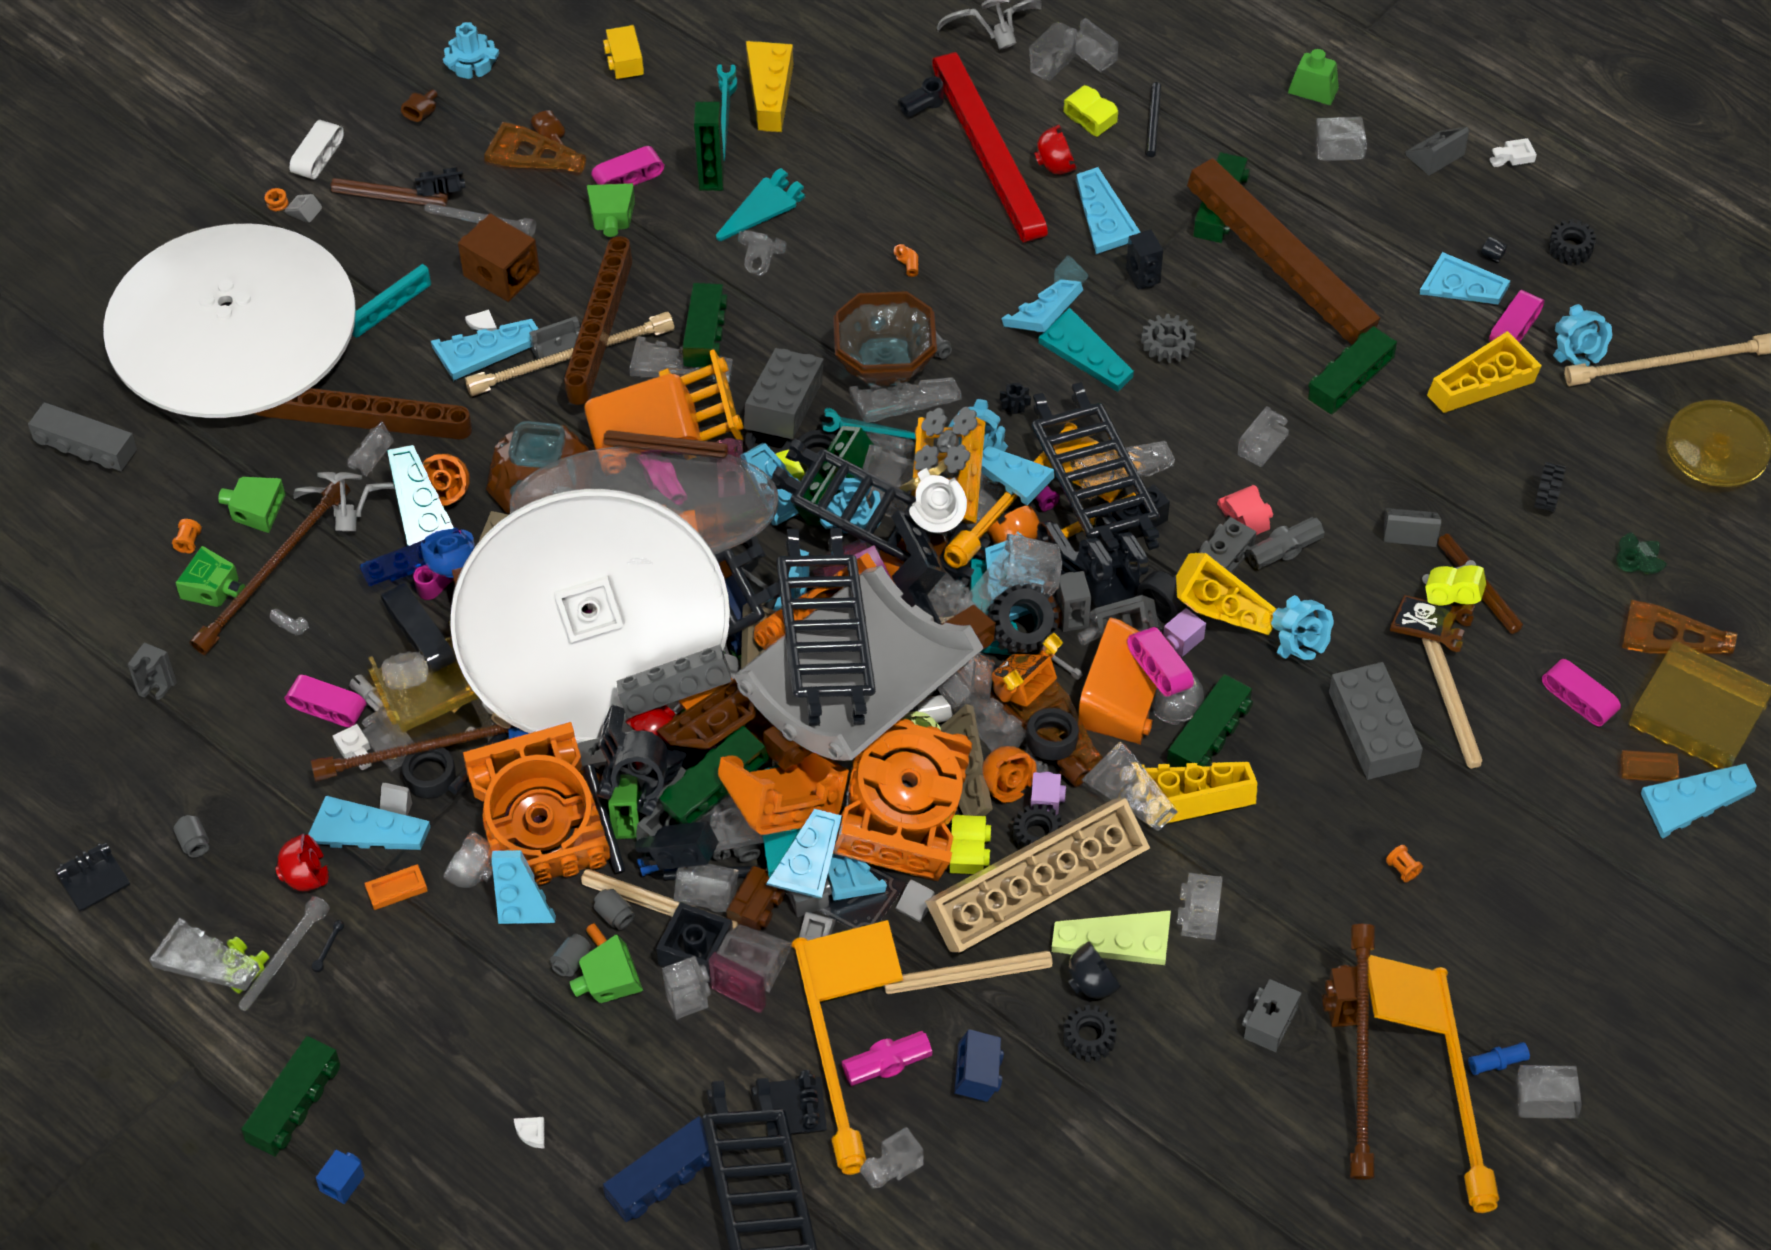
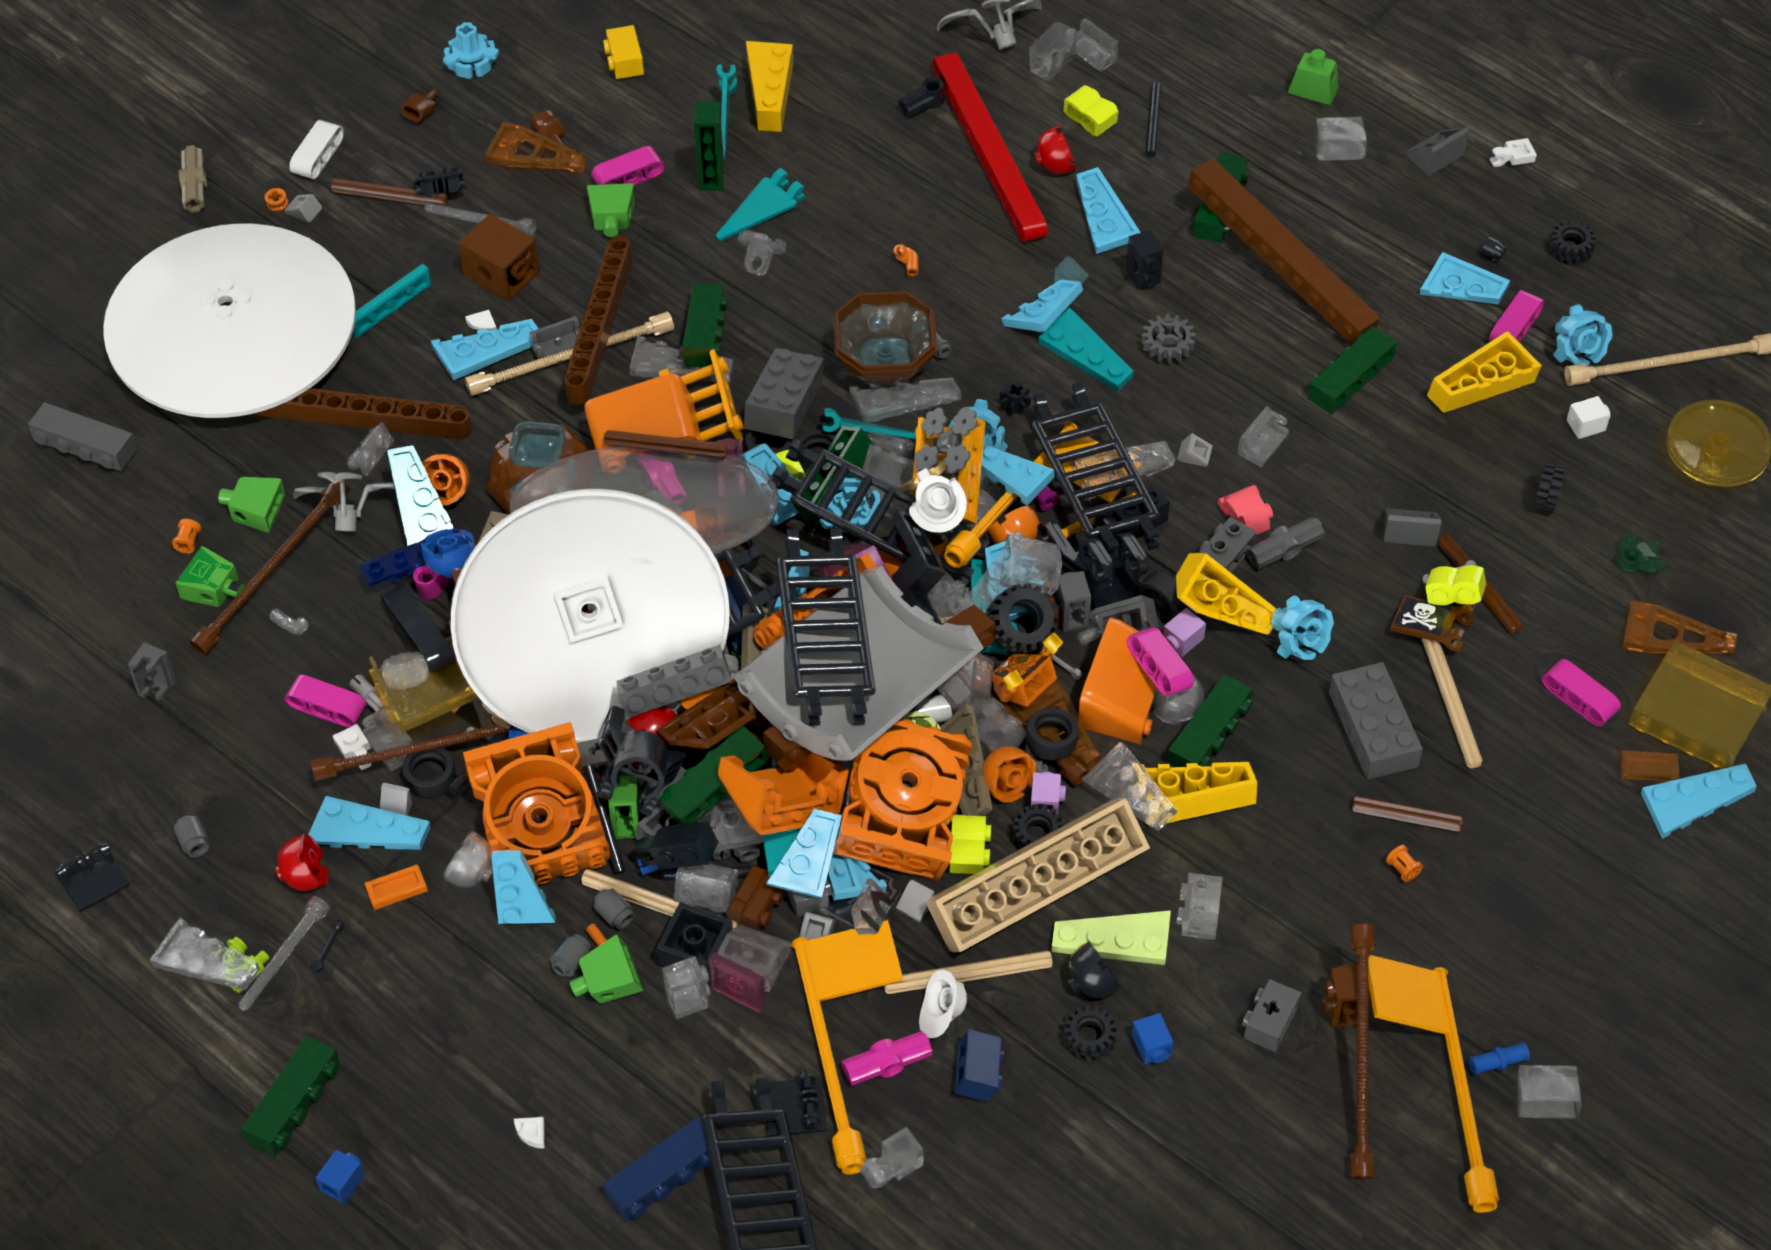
none -> dark tan piece [179,145,207,213]
none -> clear slope [851,879,892,935]
none -> white piece [919,970,967,1039]
none -> blue brick [1132,1013,1173,1064]
none -> light grey slope [1177,433,1213,467]
none -> axle [1352,796,1463,832]
none -> white brick [1567,396,1610,439]

